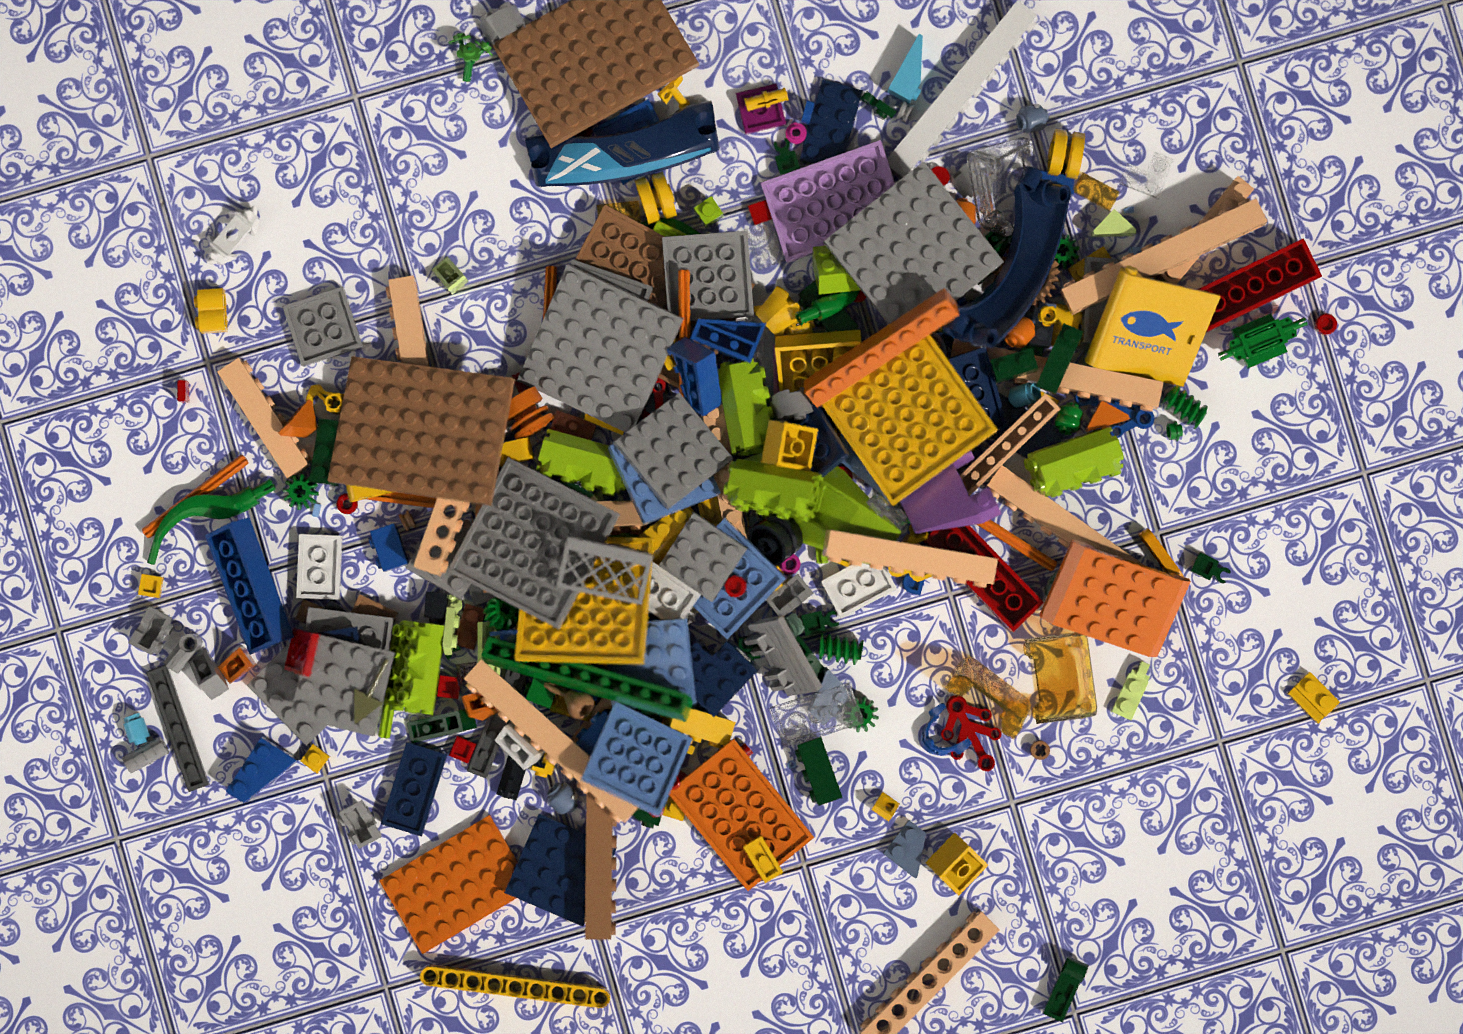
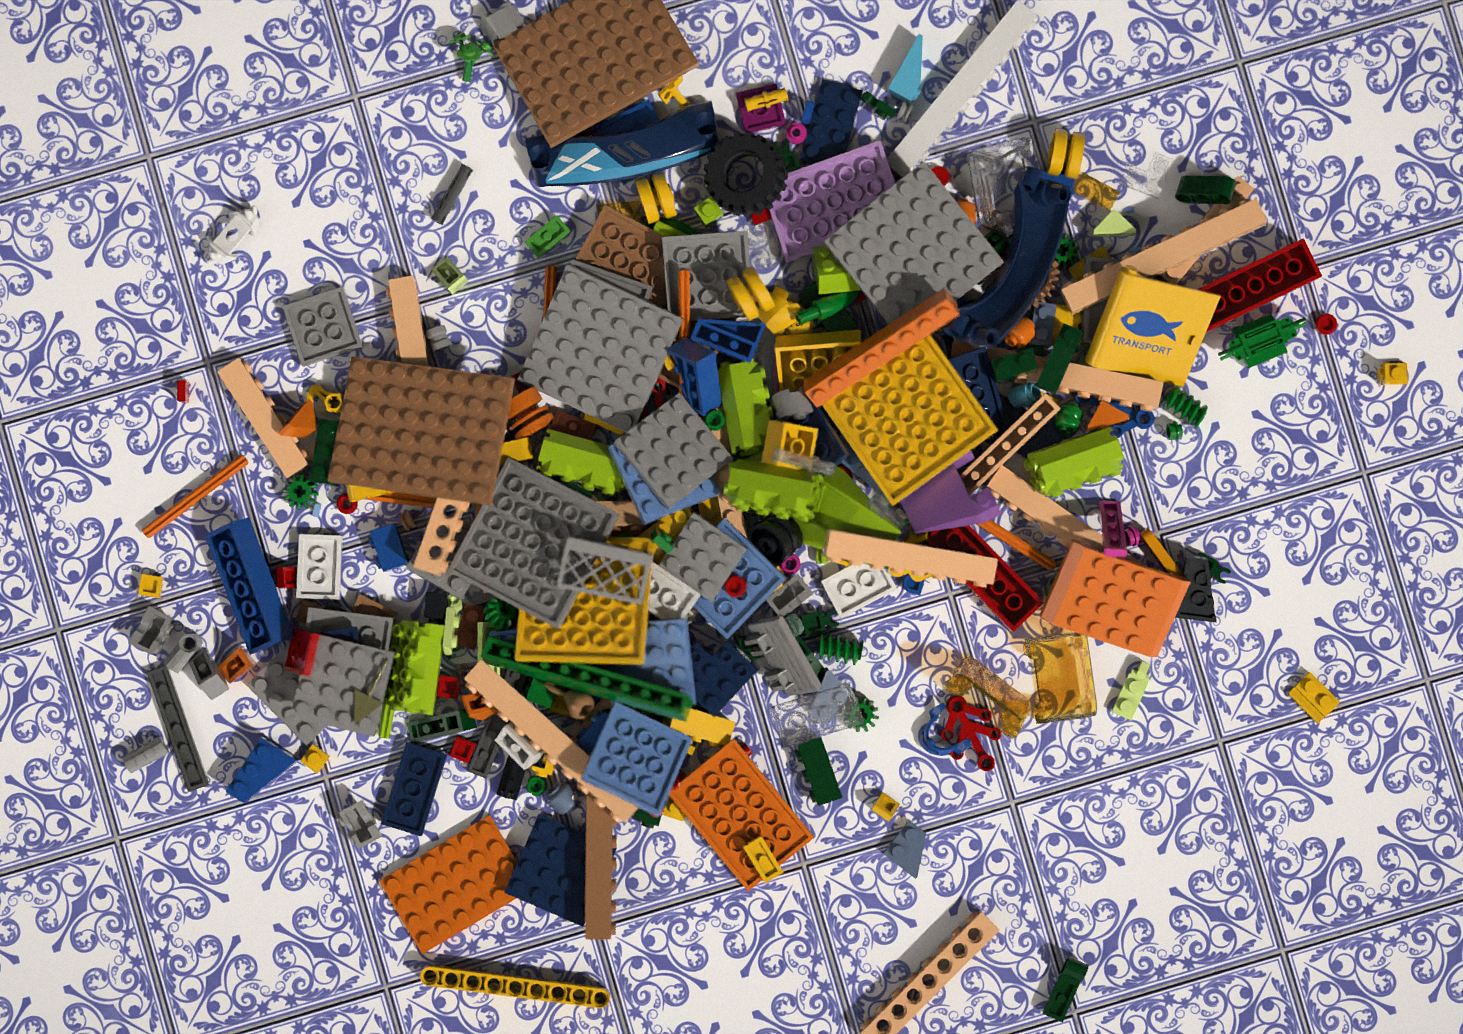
medium azure brick [123,713,150,746] -> none
green animal [147,478,277,565] -> none
yellow brick [194,288,228,334] -> none
yellow slope [925,832,988,896] -> none
sand blue head [1016,104,1049,134] -> none
medium nougat bush [1030,741,1050,760] -> none
yellow plate [1038,305,1059,327] -> none
none -> red tile [273,567,297,589]
none -> light grey wheel [425,325,452,352]
none -> dark grey pin [431,164,473,225]
none -> bright green plate [525,215,571,259]
none -> green plate [526,776,547,796]
none -> green plate [651,528,674,554]
none -> black tyre [703,132,788,217]
none -> green plate [705,410,726,431]
none -> yellow wheel [726,266,775,322]
none -> clear pin [772,447,835,476]
none -> dark pink plate [1098,500,1127,557]
none -> dark pink plate [1124,525,1141,547]
none -> dark green beam [1174,175,1237,204]
none -> black wing [1175,555,1217,623]
none -> yellow bracket [1377,362,1408,385]

